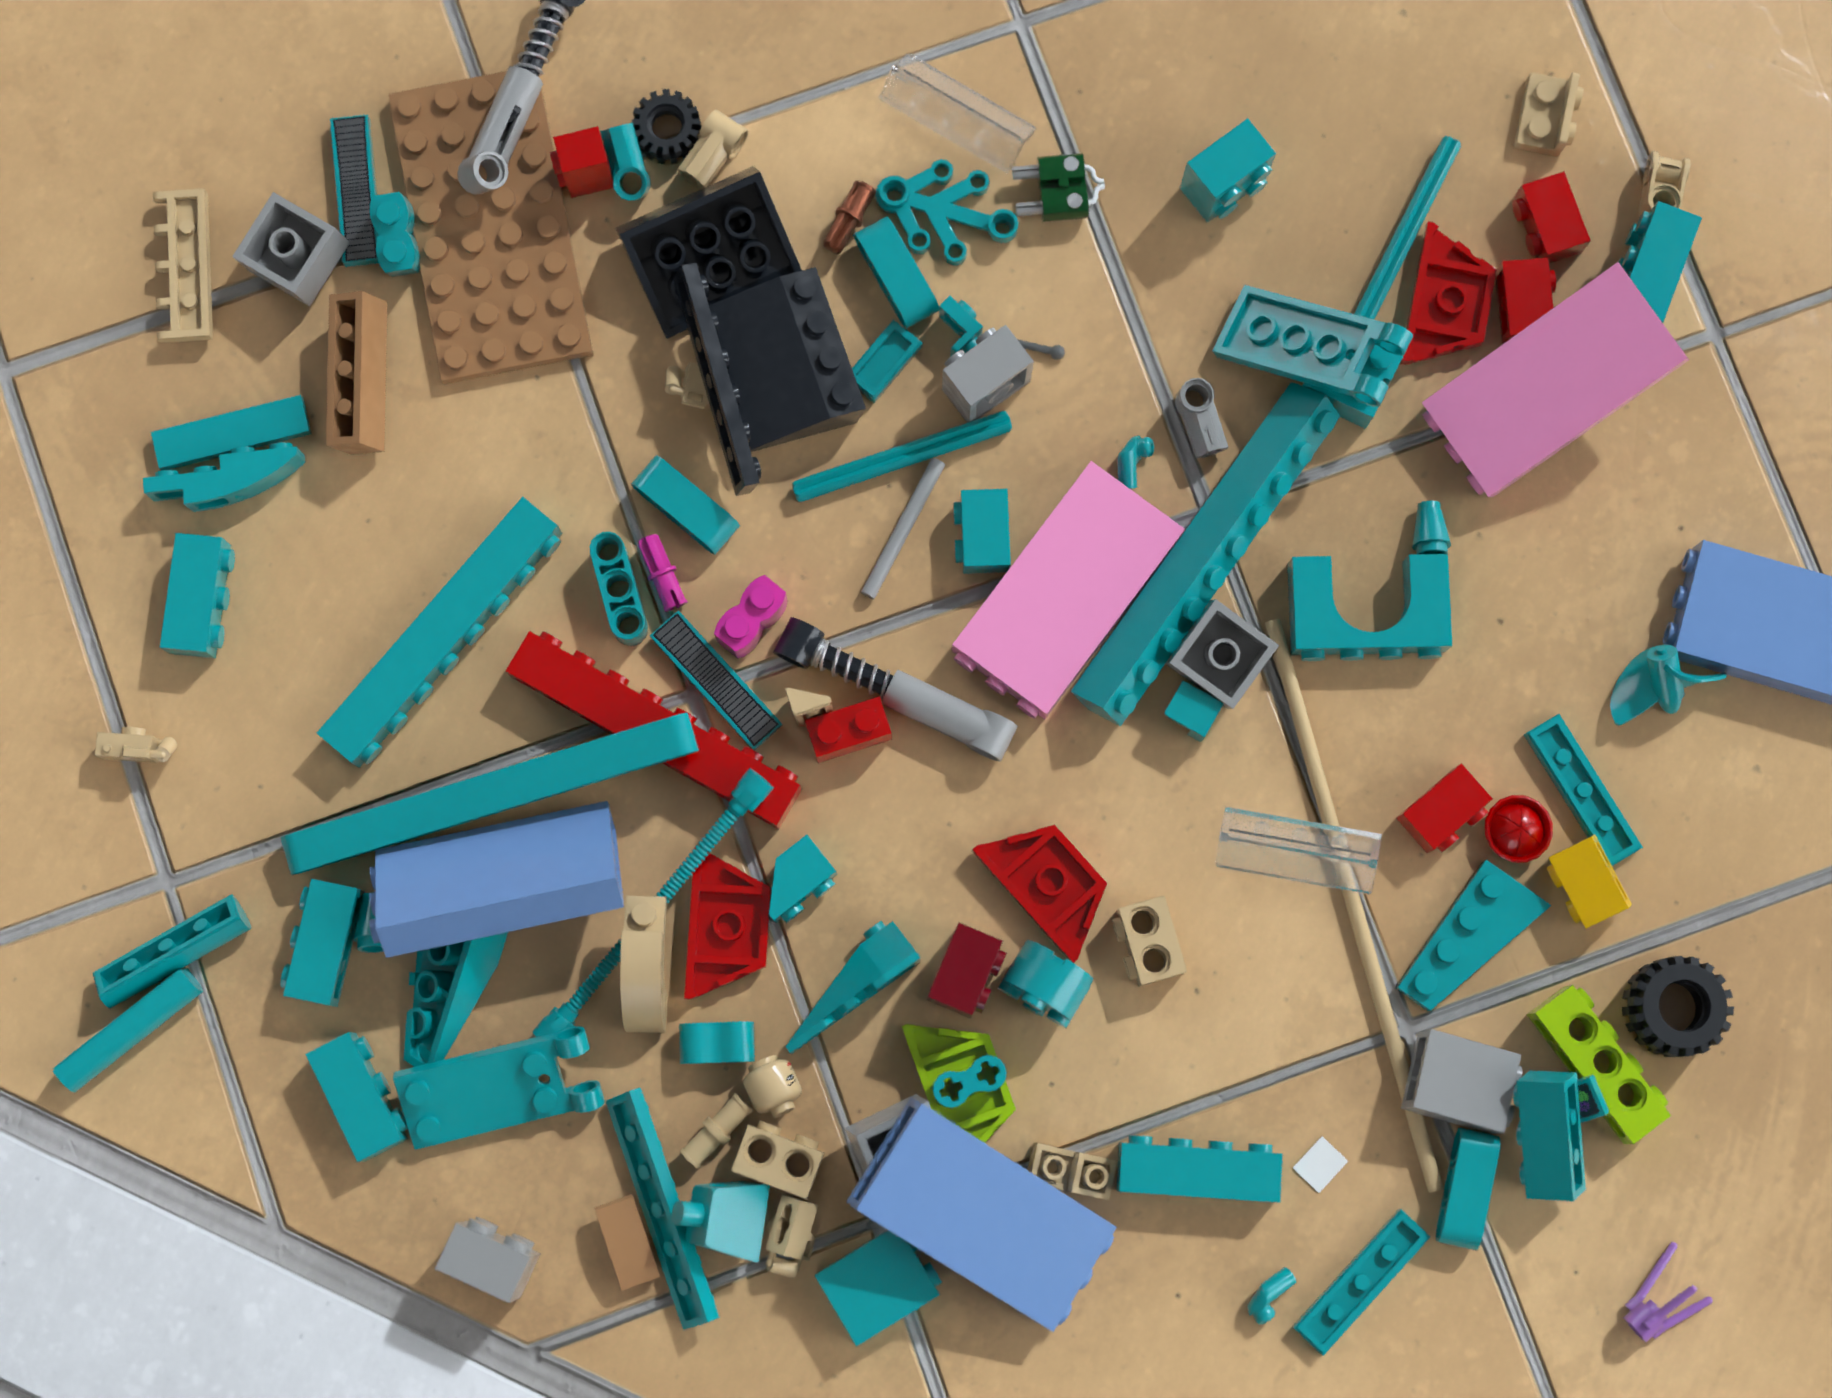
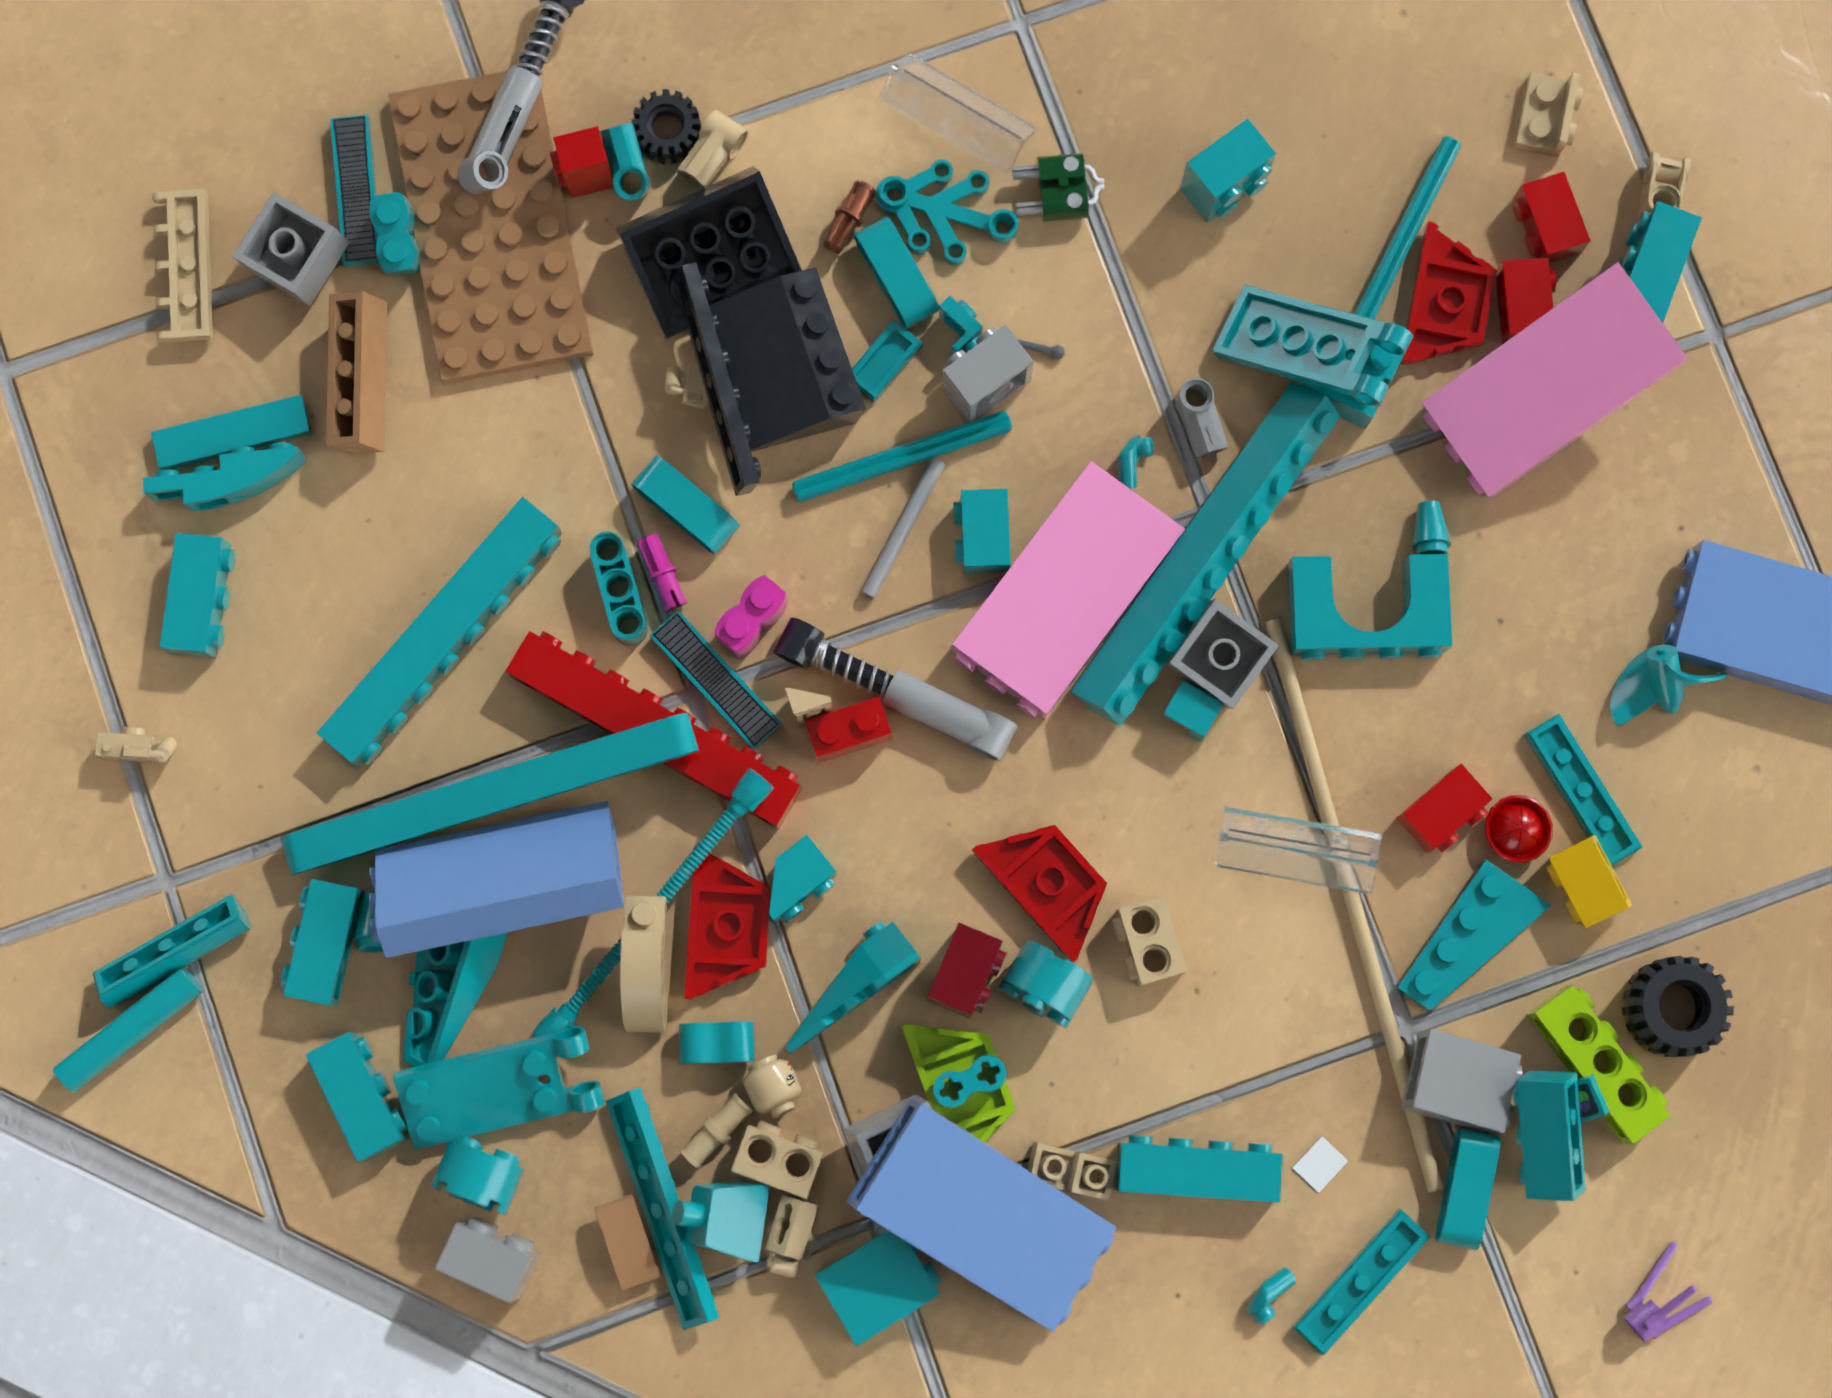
none -> teal brick [430,1134,524,1216]

